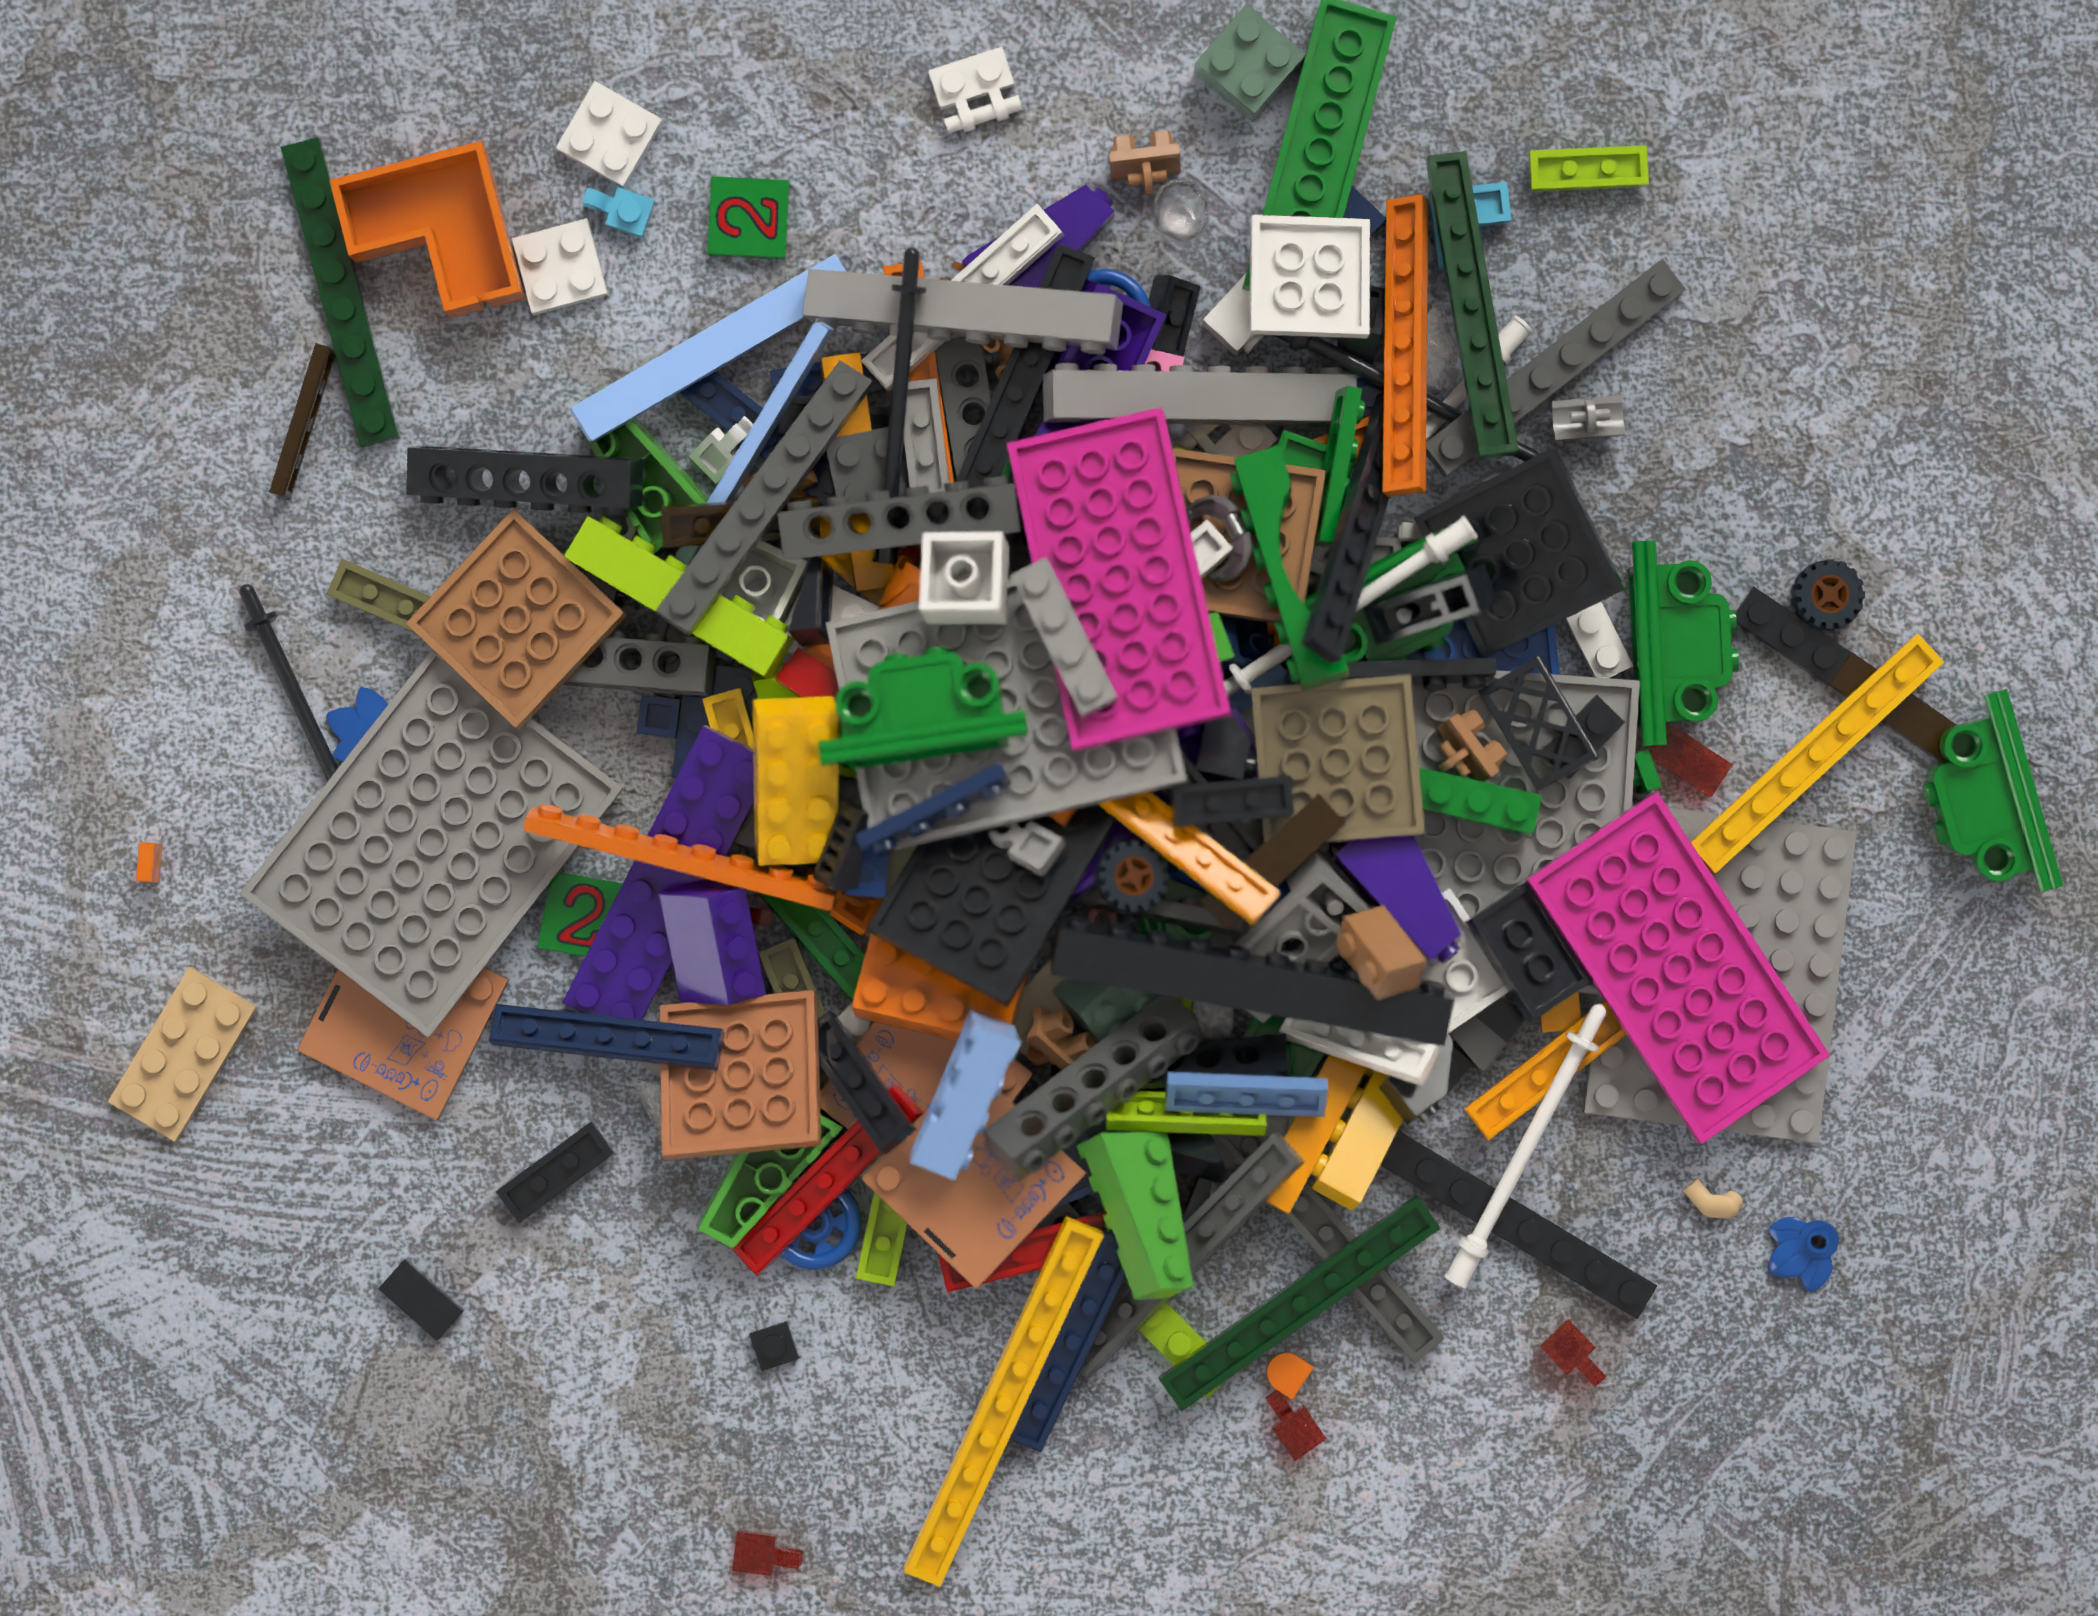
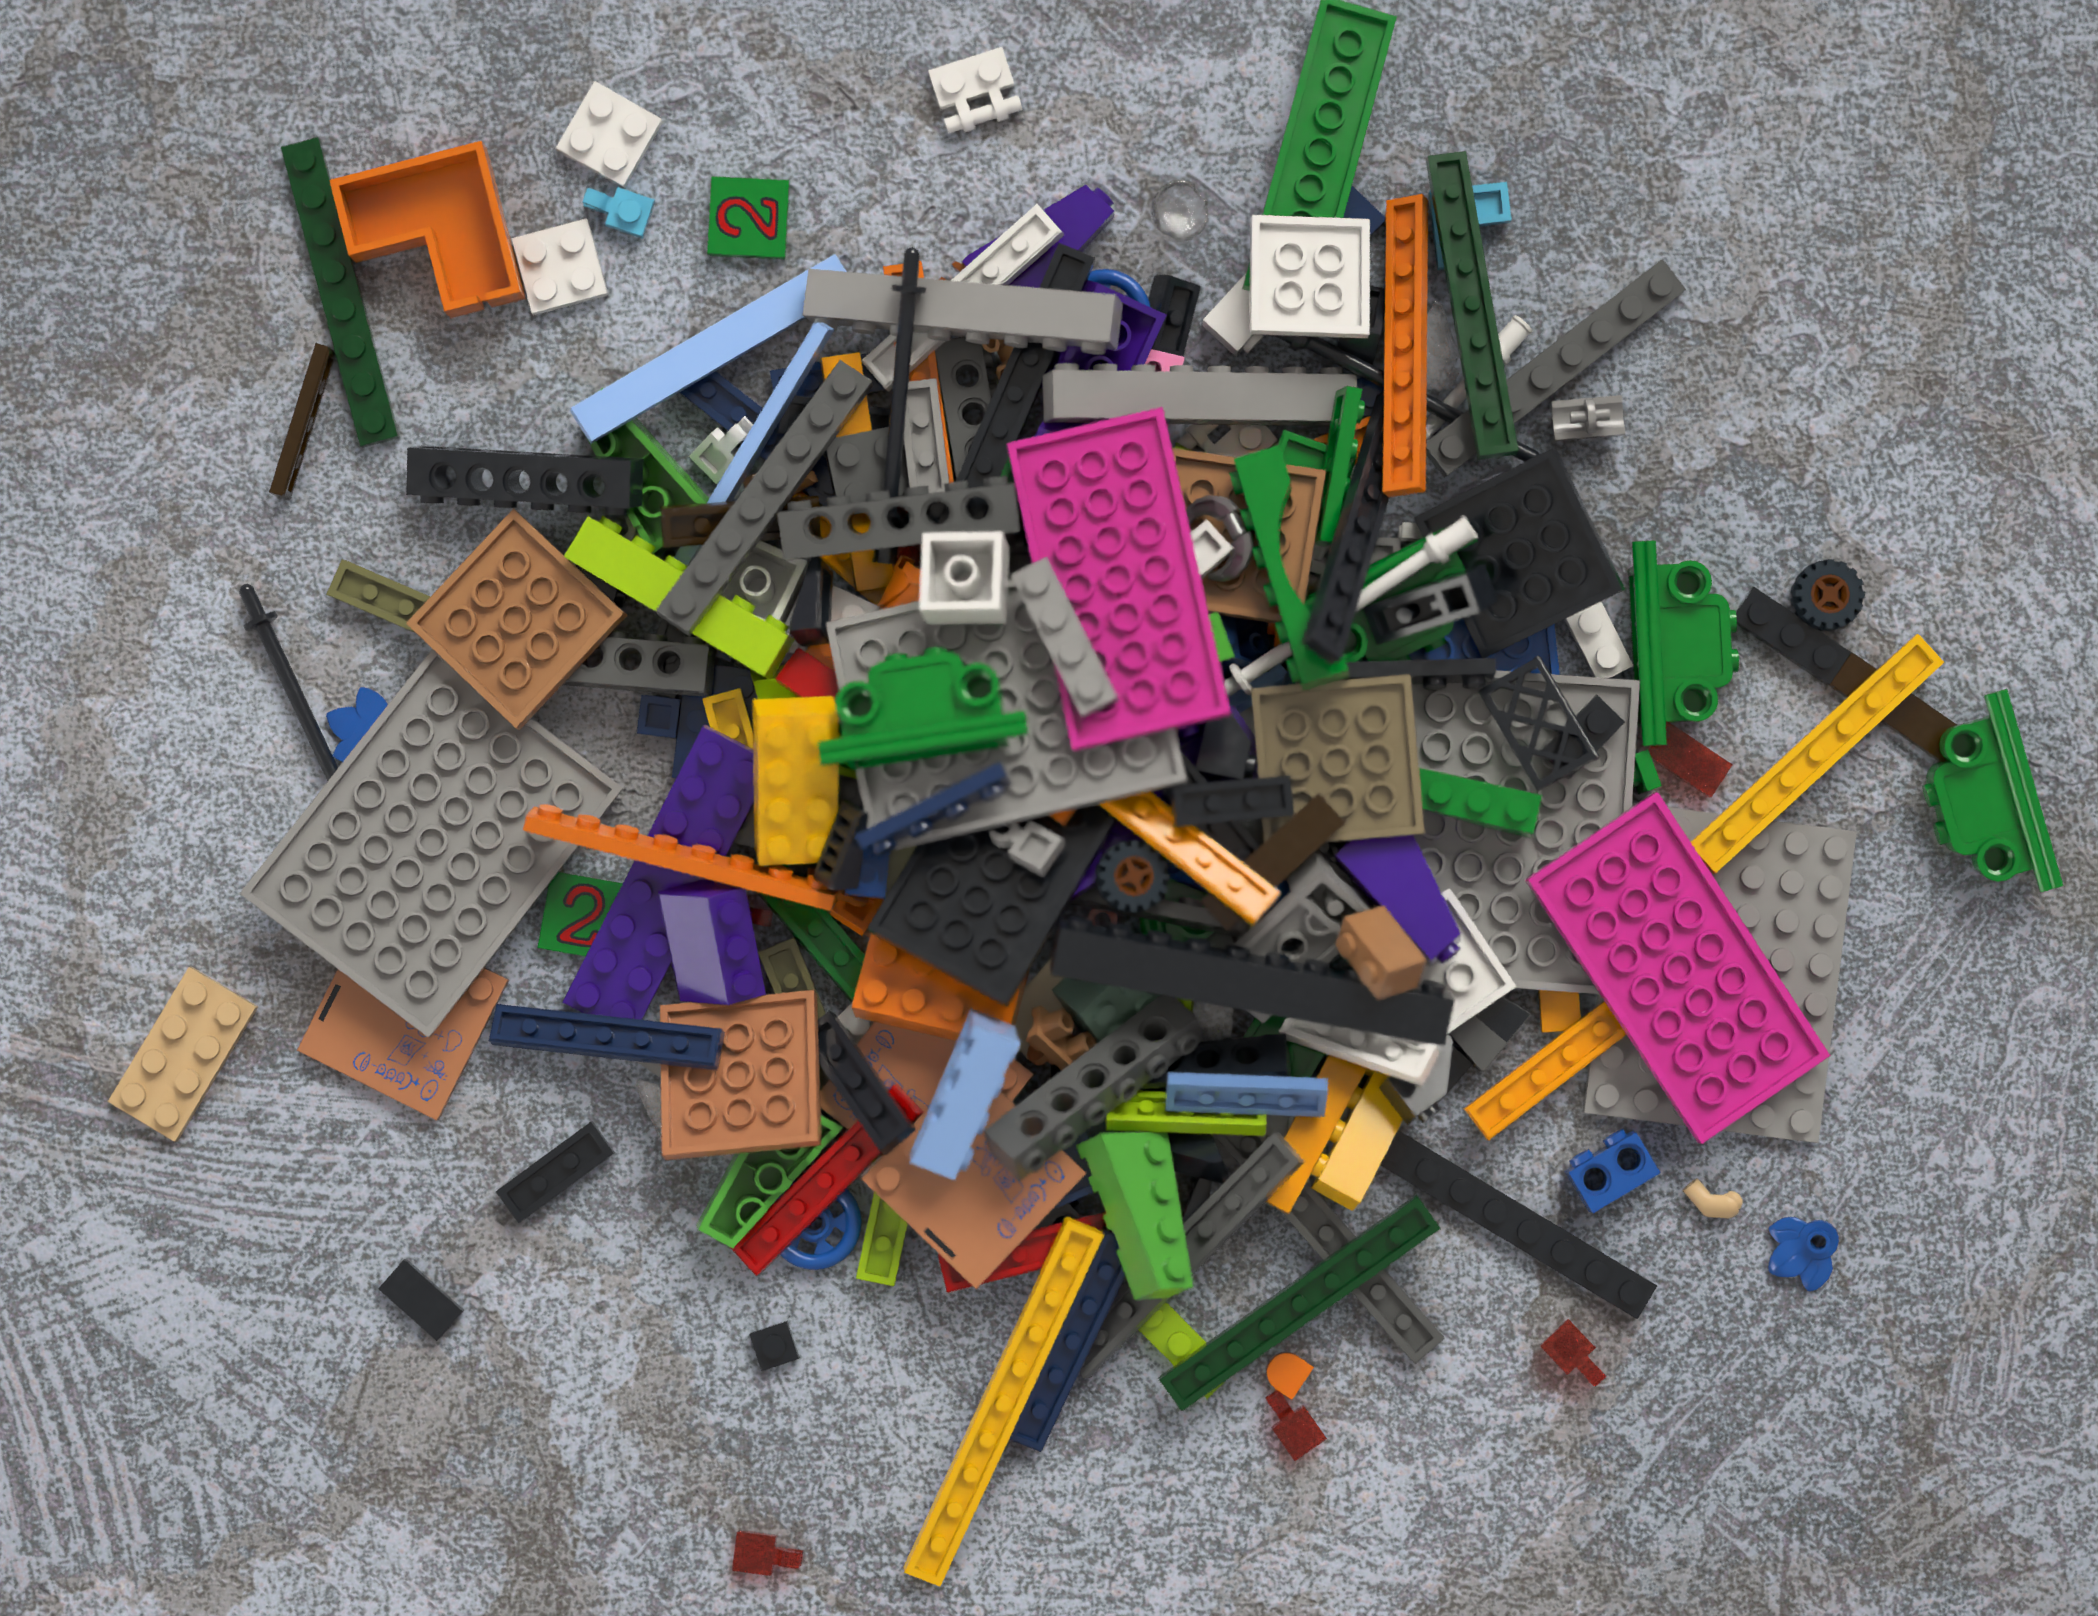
orange tile [136,842,163,883] -> none
medium nougat hips [1109,130,1181,195] -> none
sand green brick [1194,4,1306,123] -> none
medium nougat hips [1435,710,1507,782] -> none
white bar [1444,1004,1606,1288] -> none
black plate [1465,882,1593,1023] -> none
lime plate [1528,145,1649,192] -> none
none -> blue brick [1564,1129,1661,1213]

